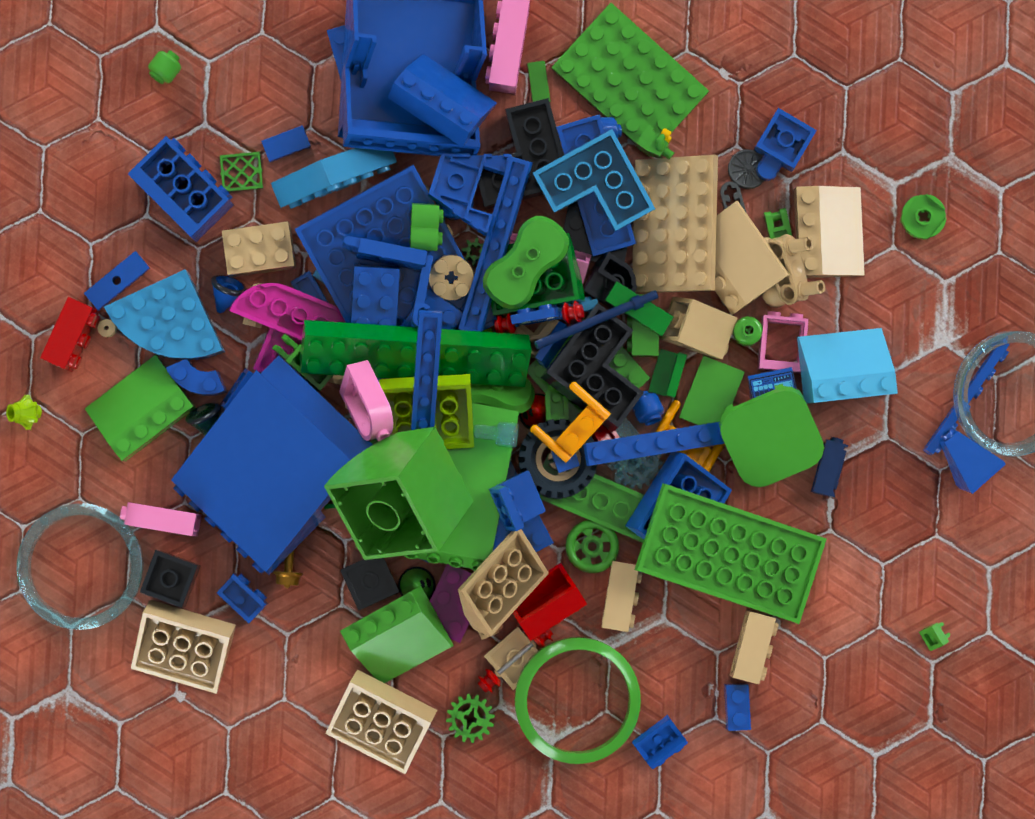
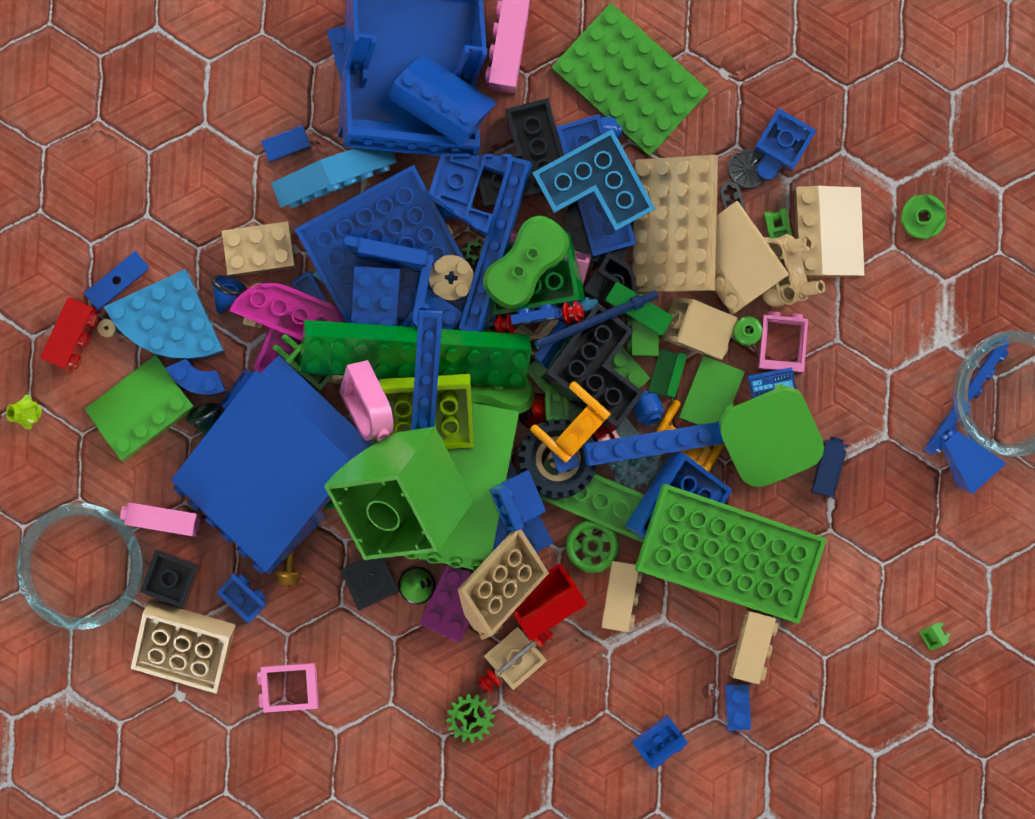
blue brick [128,136,234,242] -> none
bright green head [148,50,181,84] -> none
bright green window [220,152,263,192] -> none
tan slope [325,670,437,774] -> none
bright green slope [340,586,454,683] -> none
bright green brick [410,203,444,251] -> none
clear light blue axle [474,422,519,447] -> none
bright green piece [514,637,641,764] -> none
bright green sticker [527,61,550,102] -> none
bright green piece [636,125,674,160] -> none
medium azure slope [797,328,898,404] -> none
none -> bright pink window [257,663,319,713]

